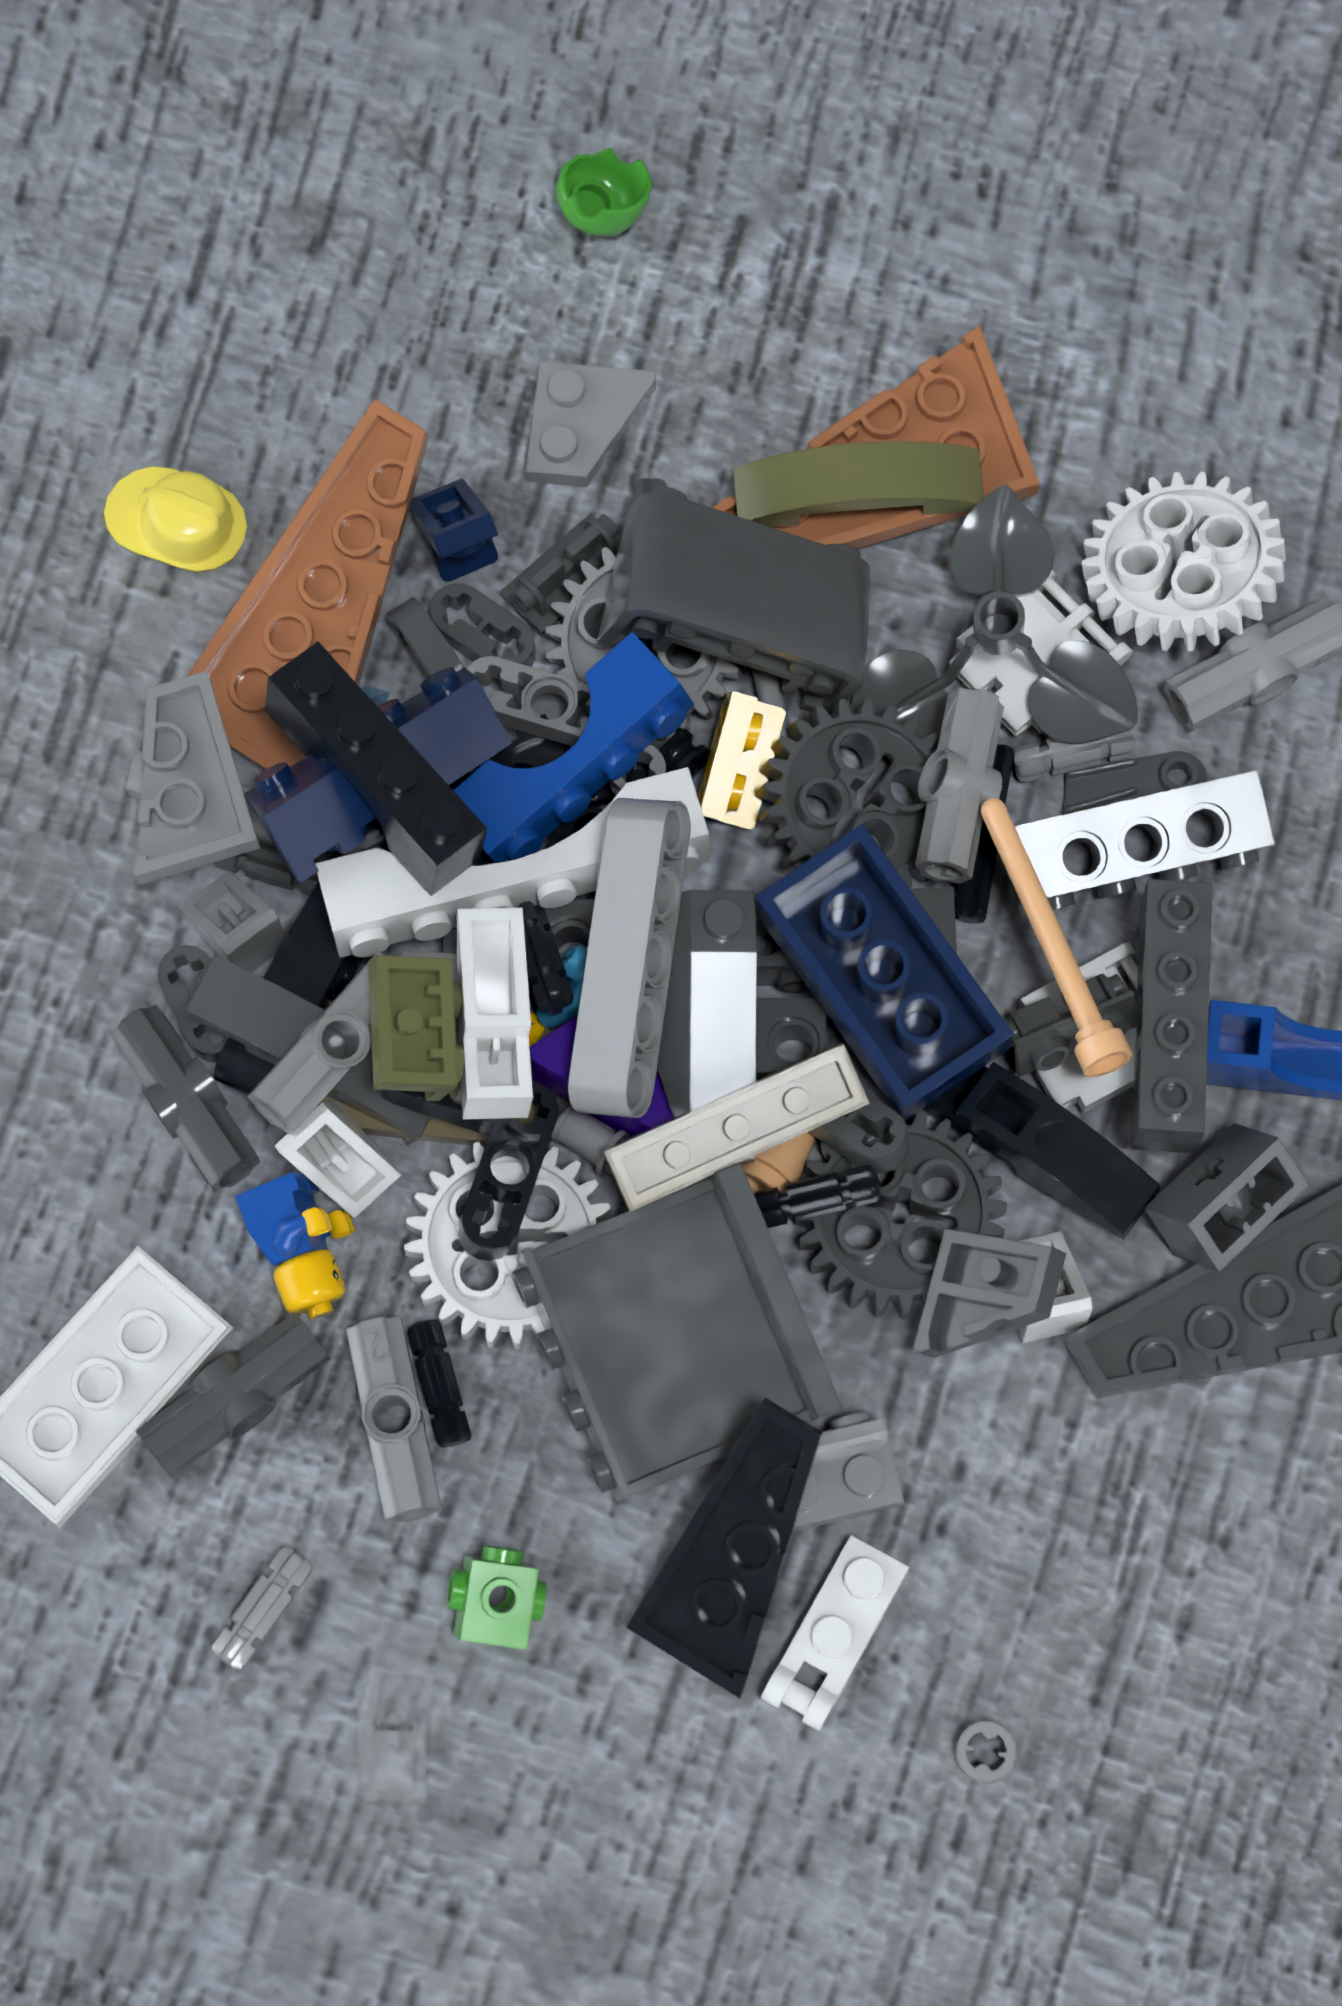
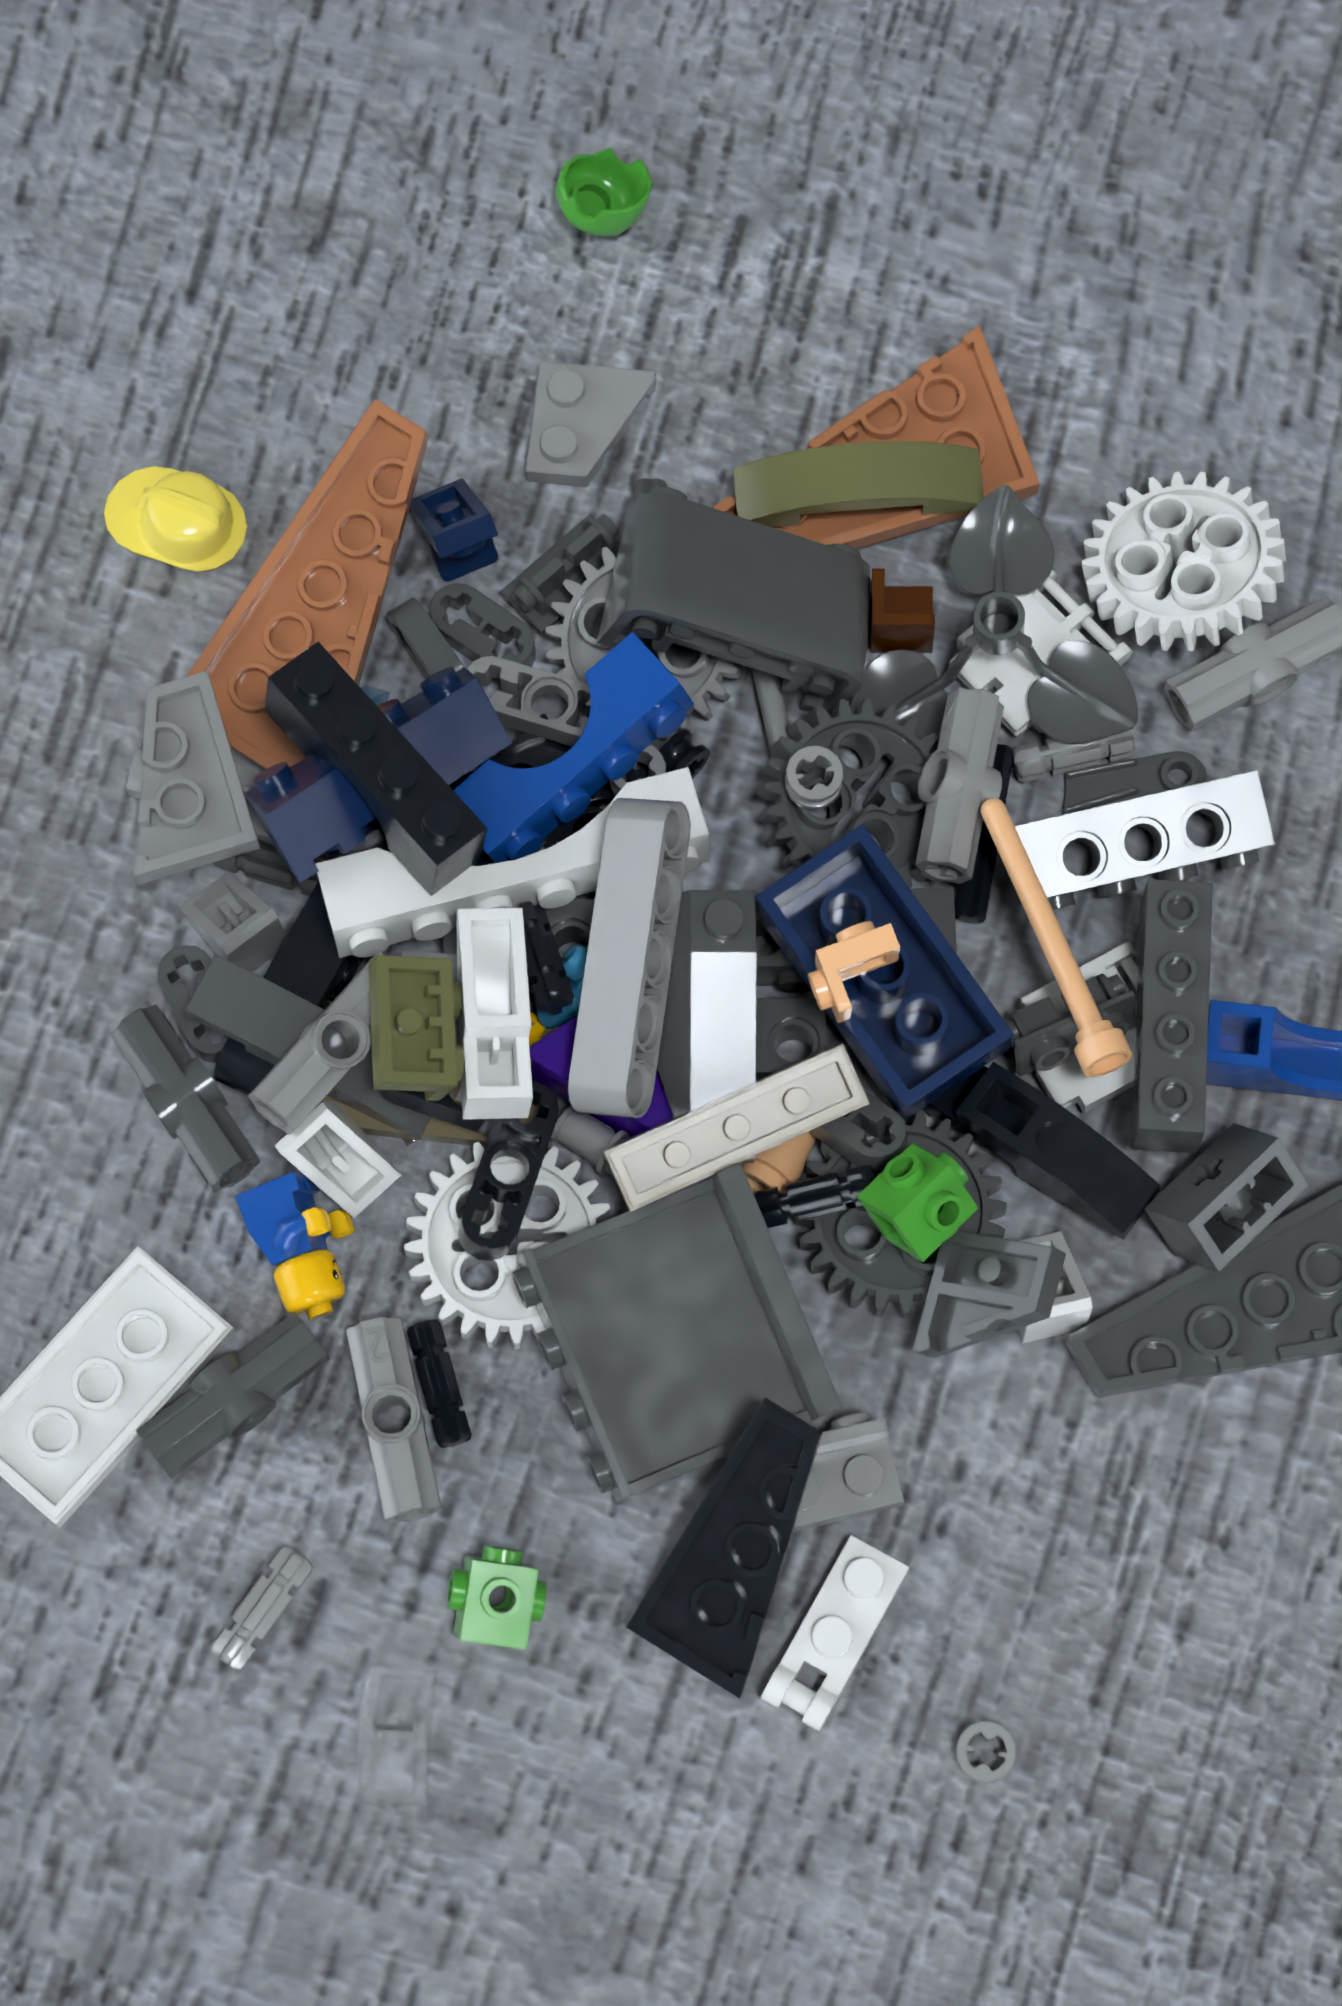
bracket [697,691,786,829] -> none
none -> light grey bush [785,746,843,810]
none -> light nougat bracket [808,921,900,1023]
none -> bright green brick [856,1143,978,1262]
none -> reddish brown panel [870,568,935,653]

